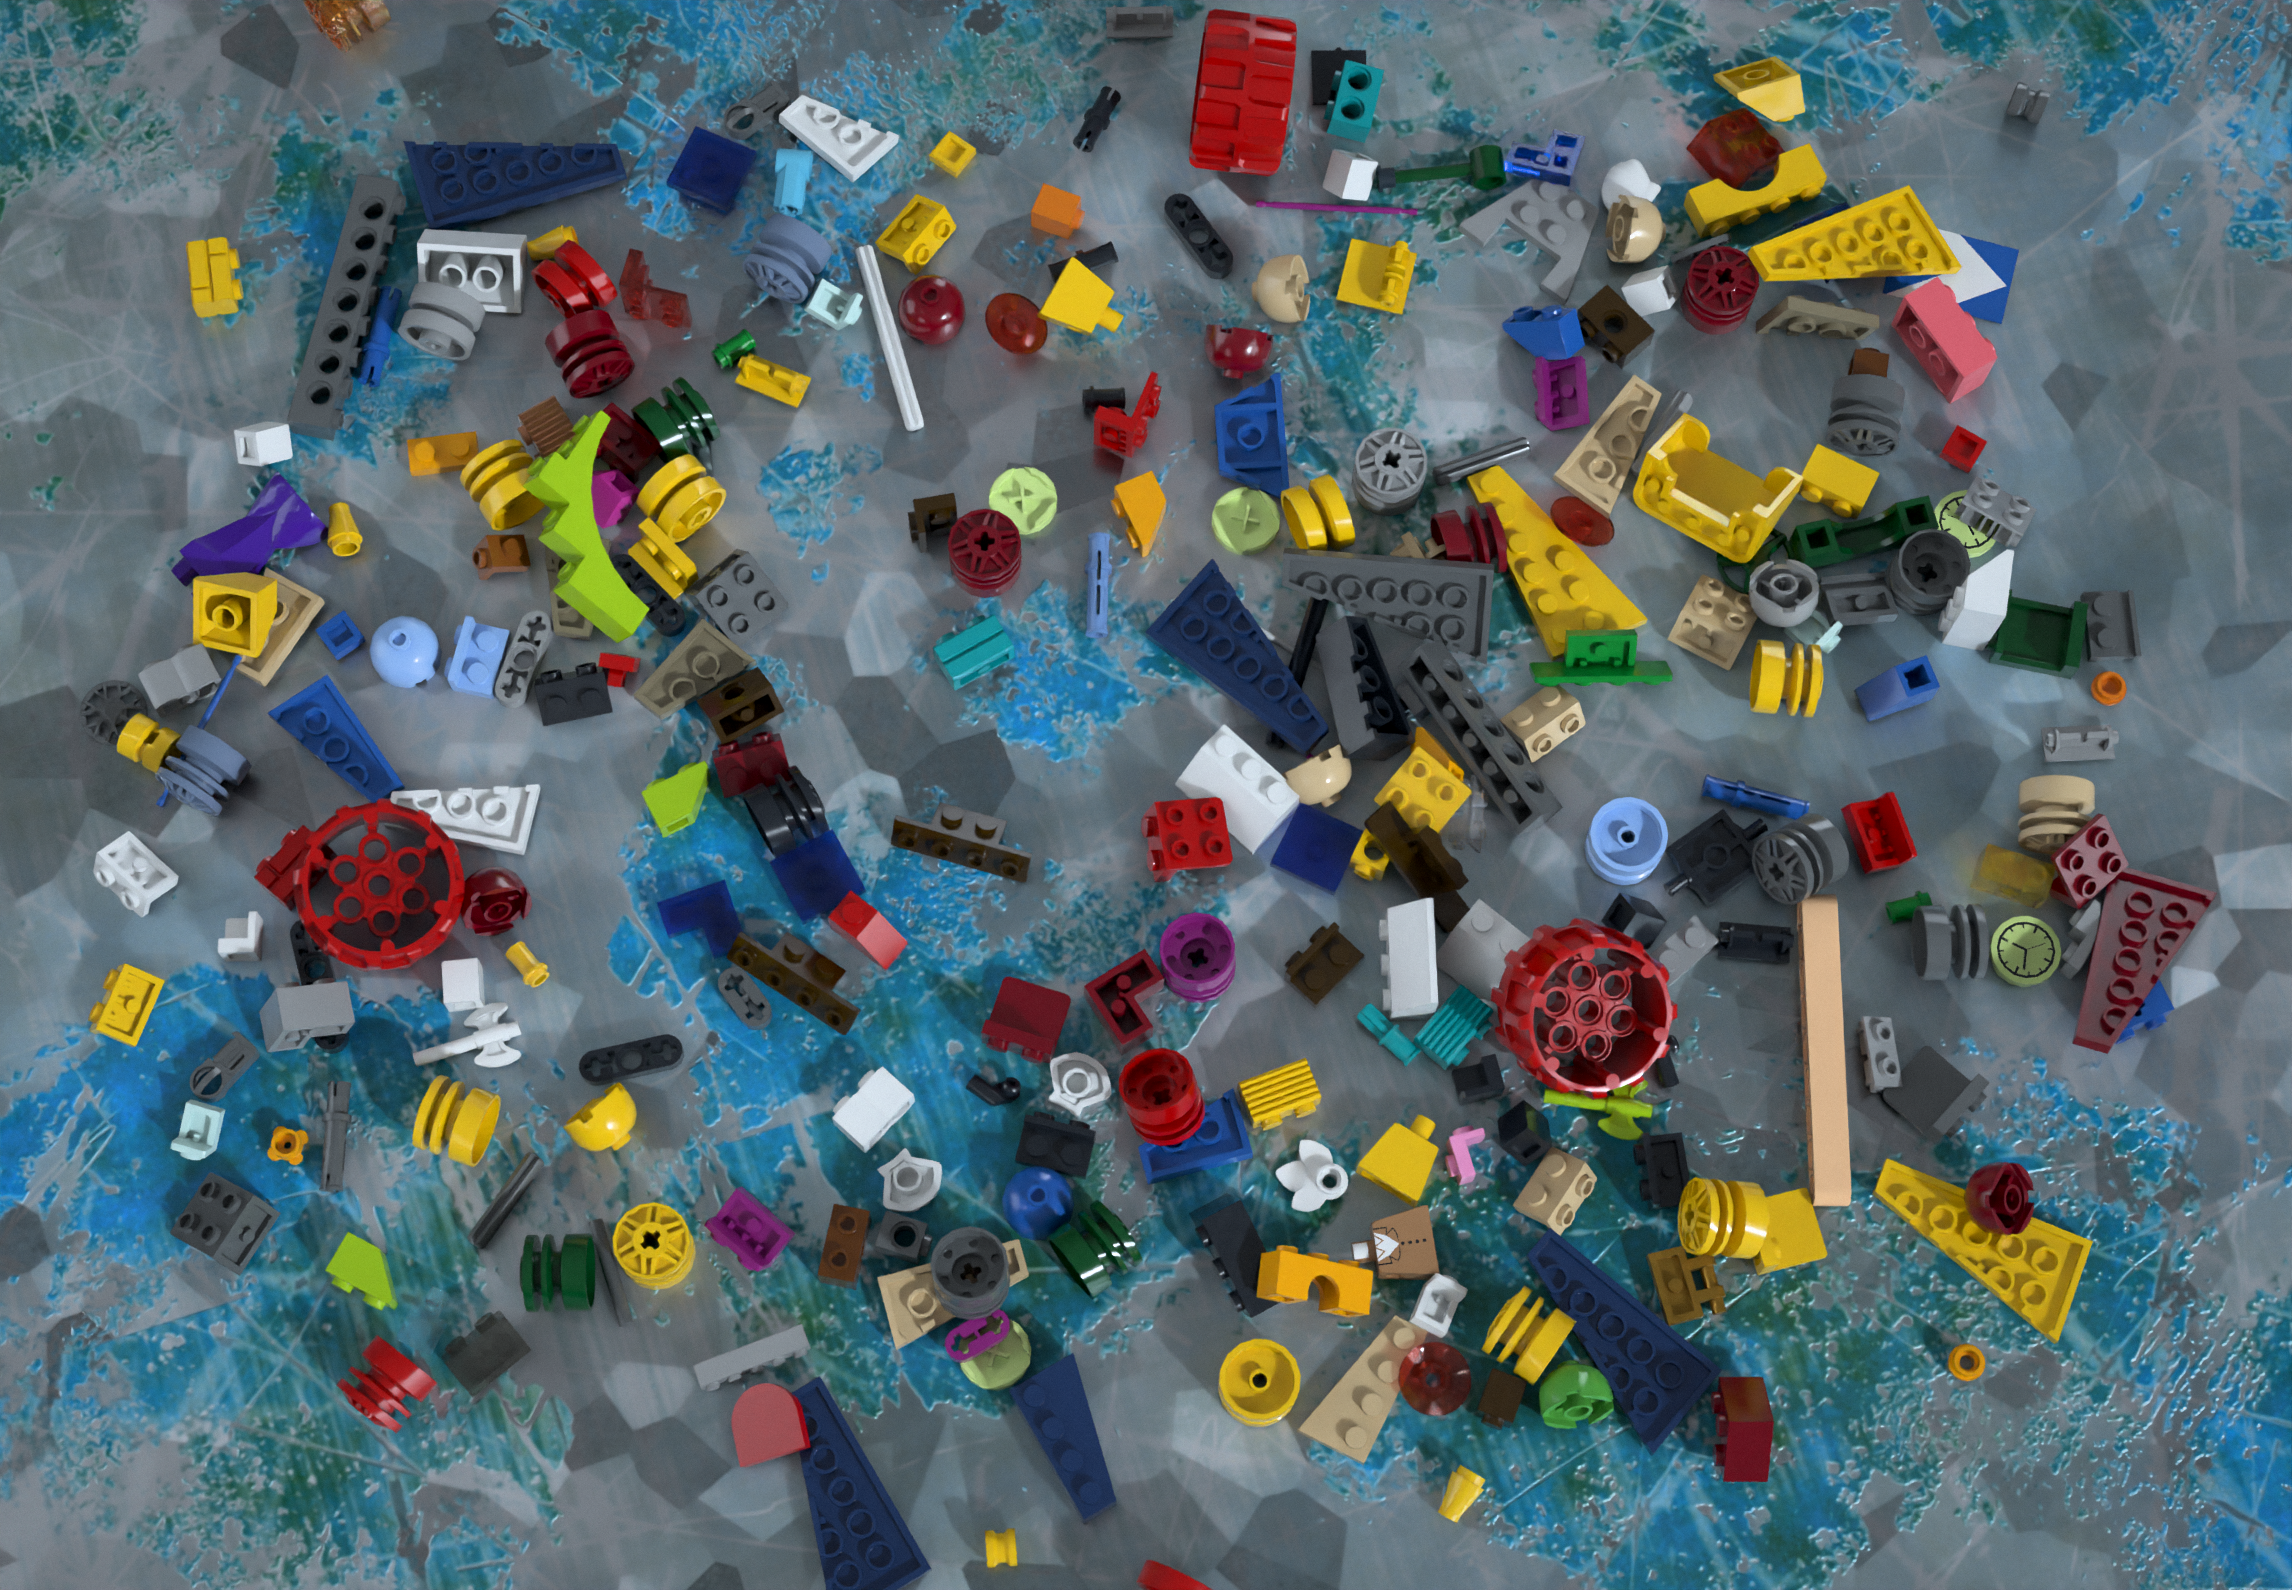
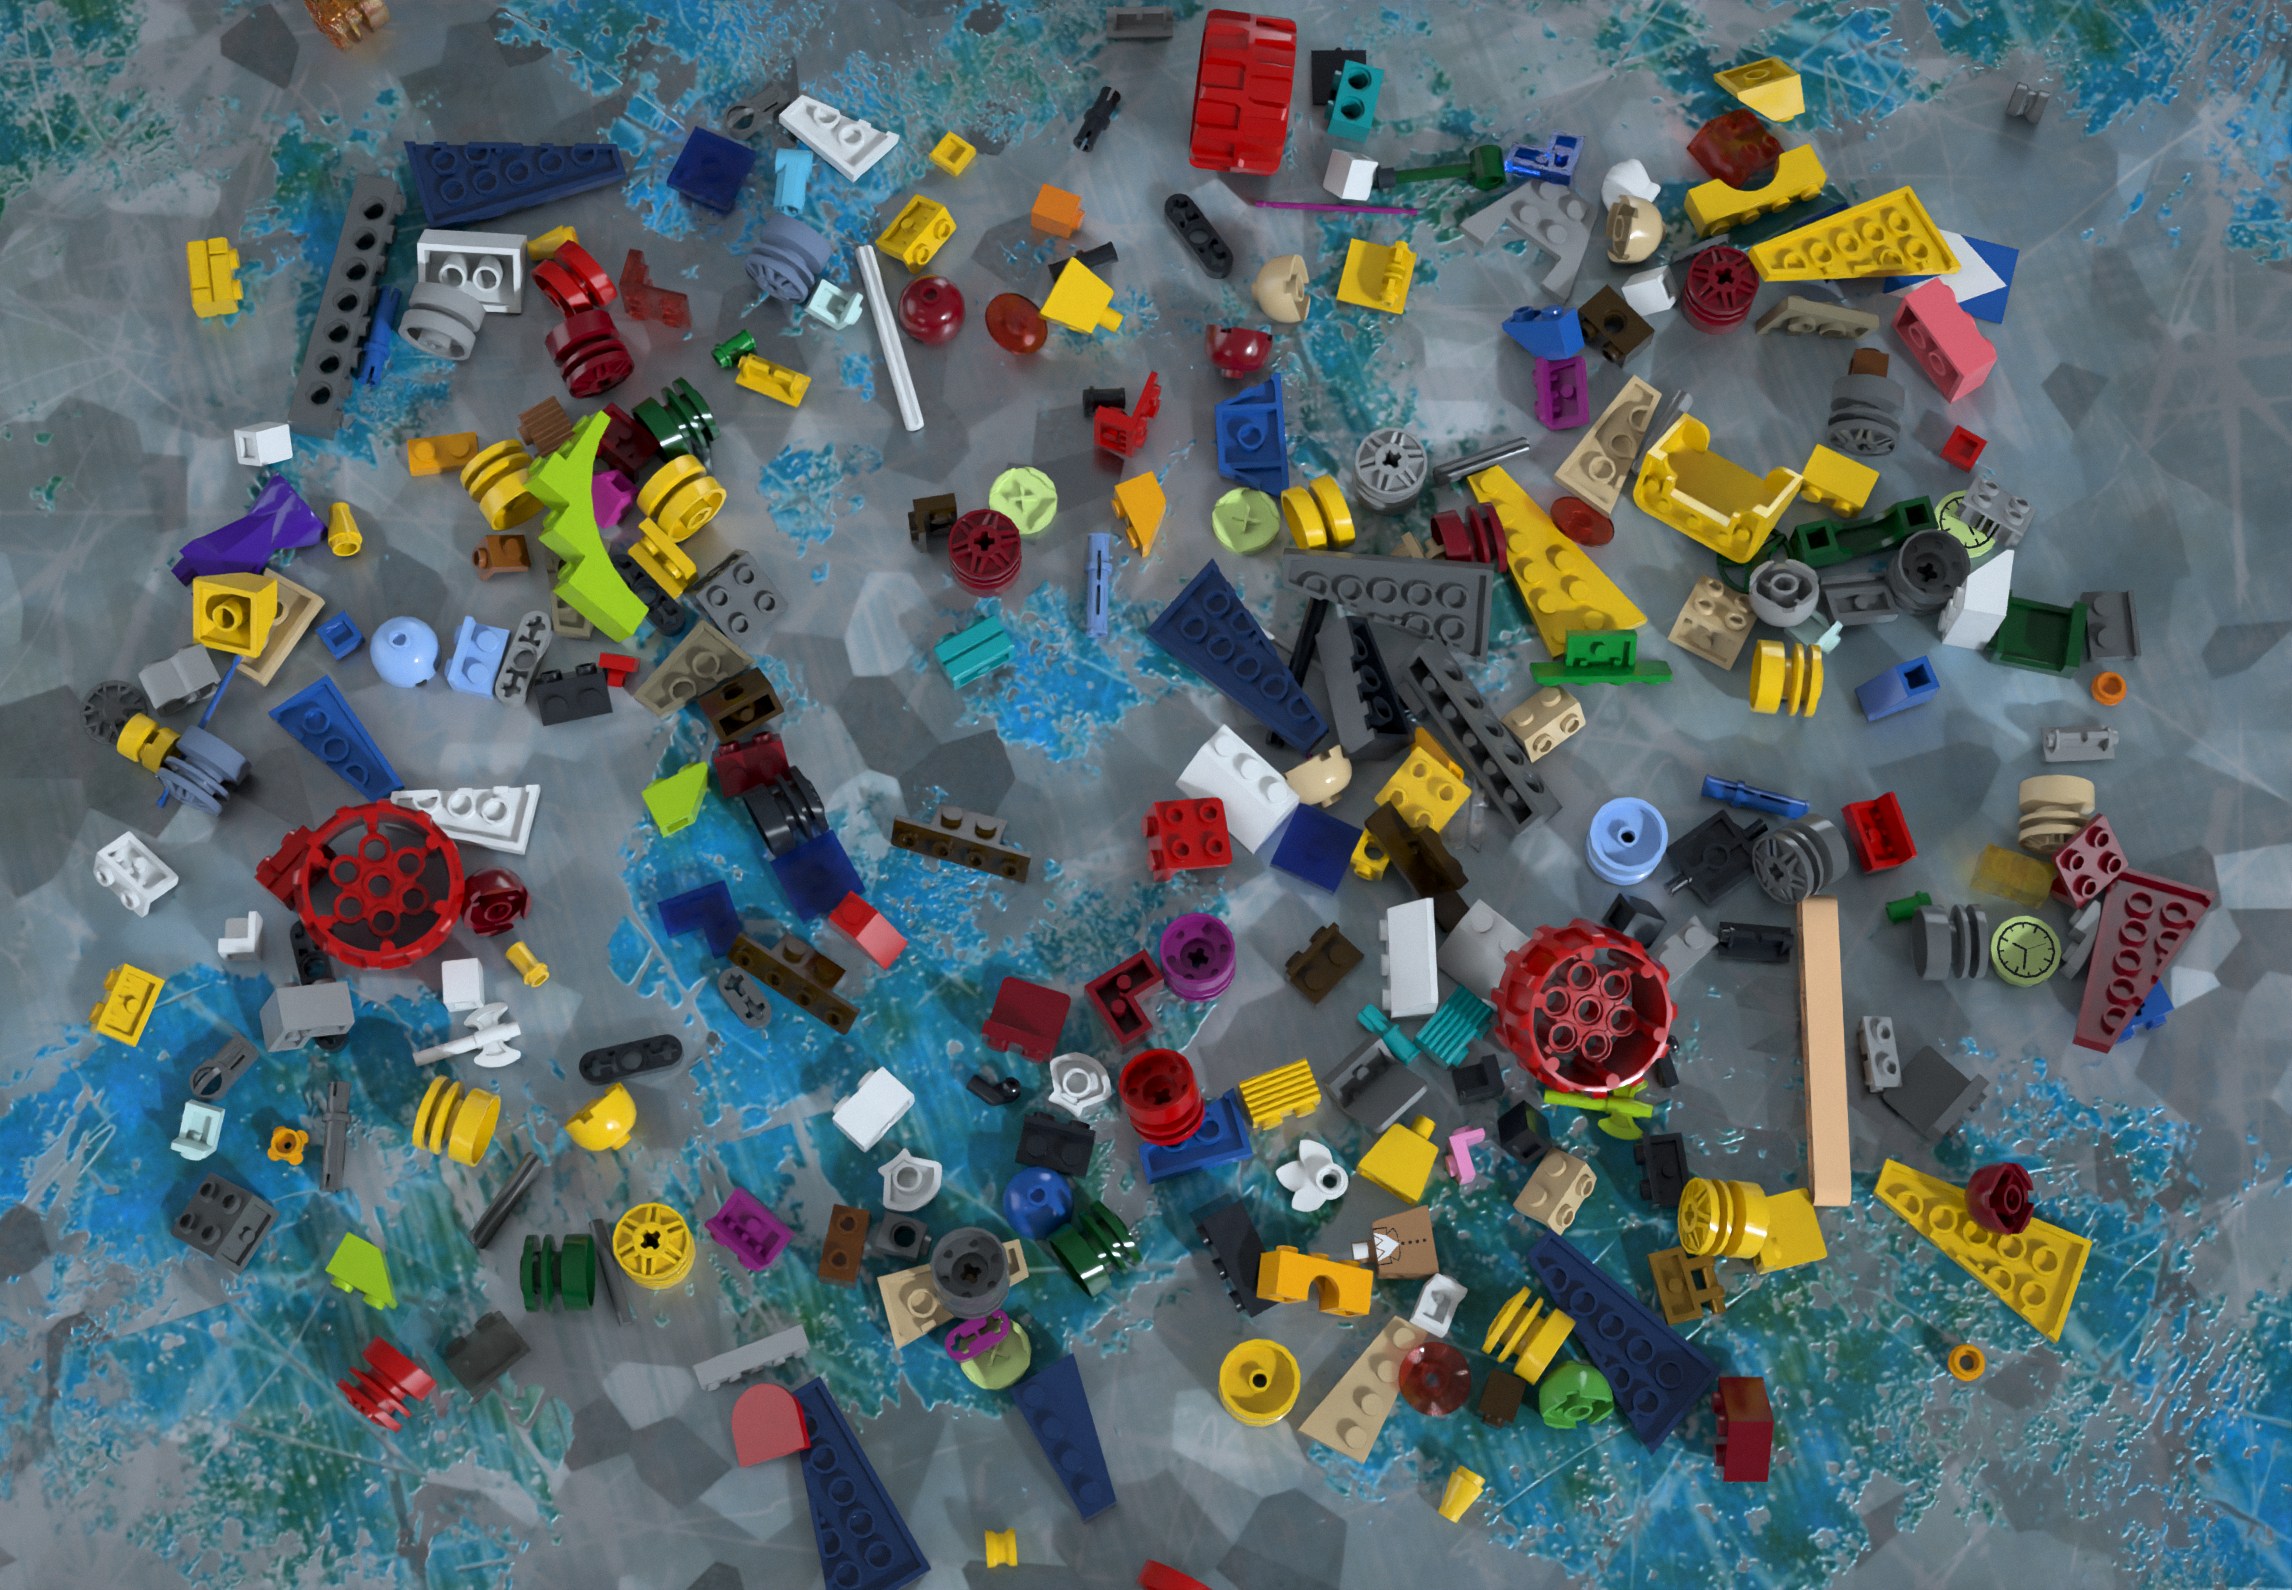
none -> dark grey bracket [1321,1033,1429,1133]

